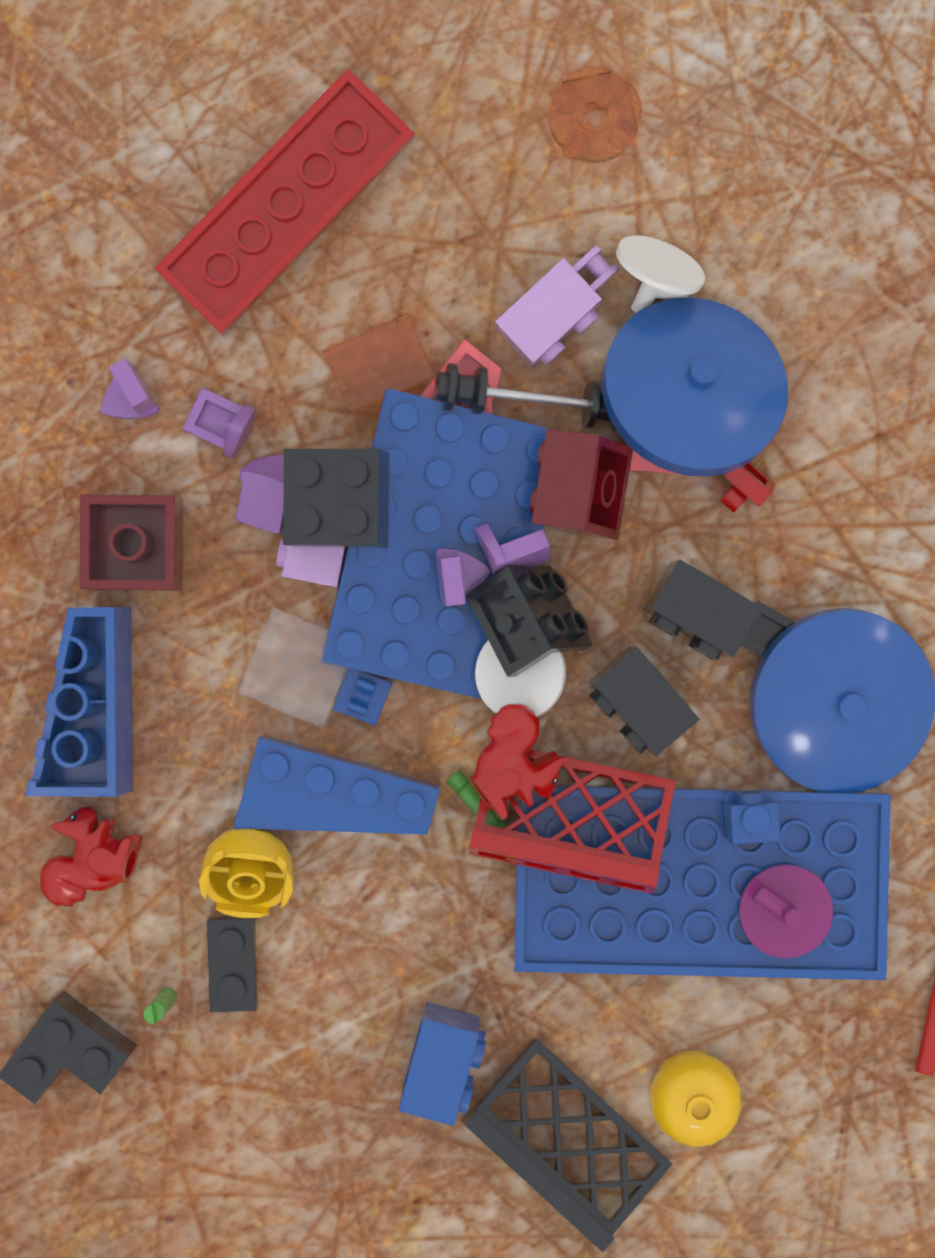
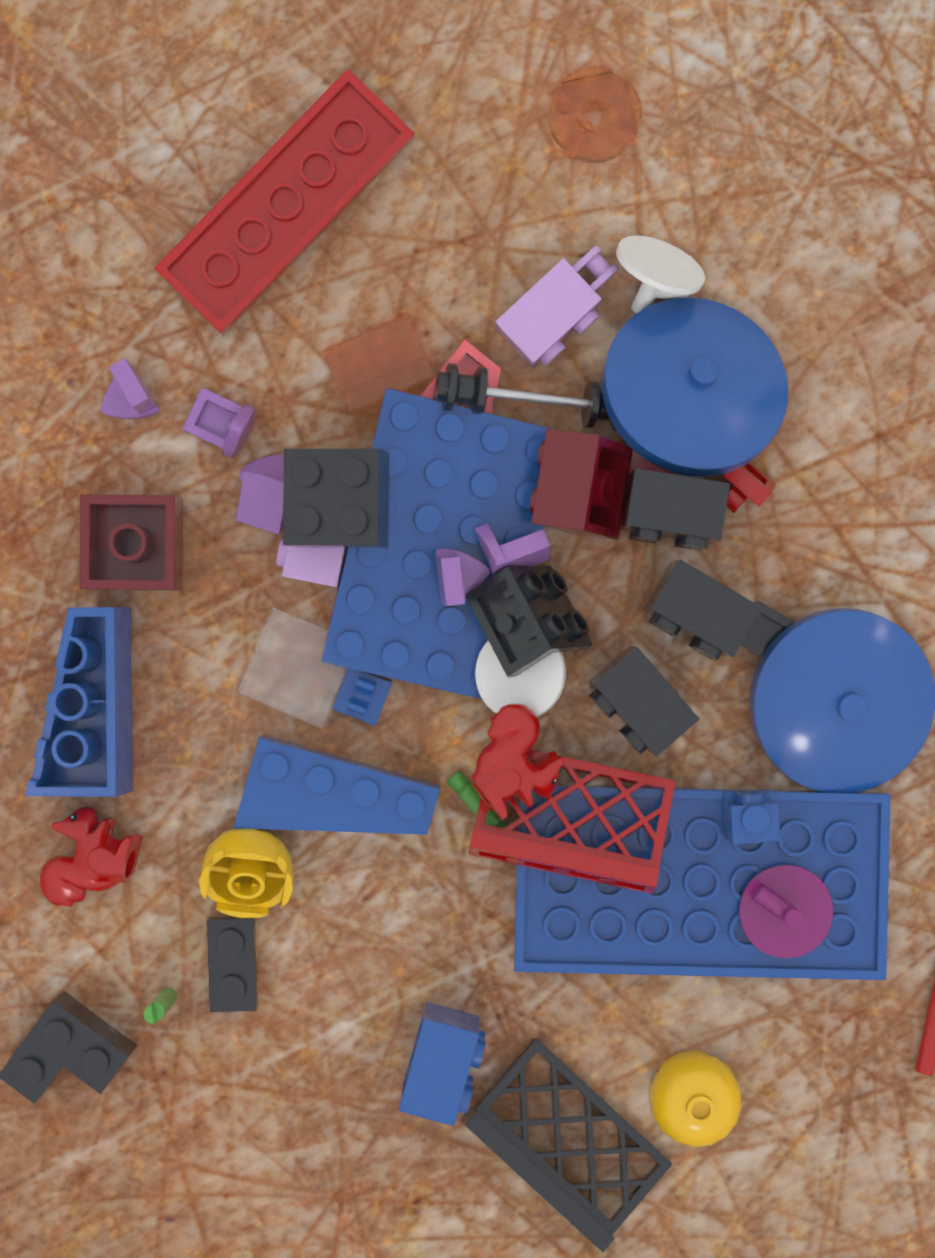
none -> black brick [620,468,730,551]

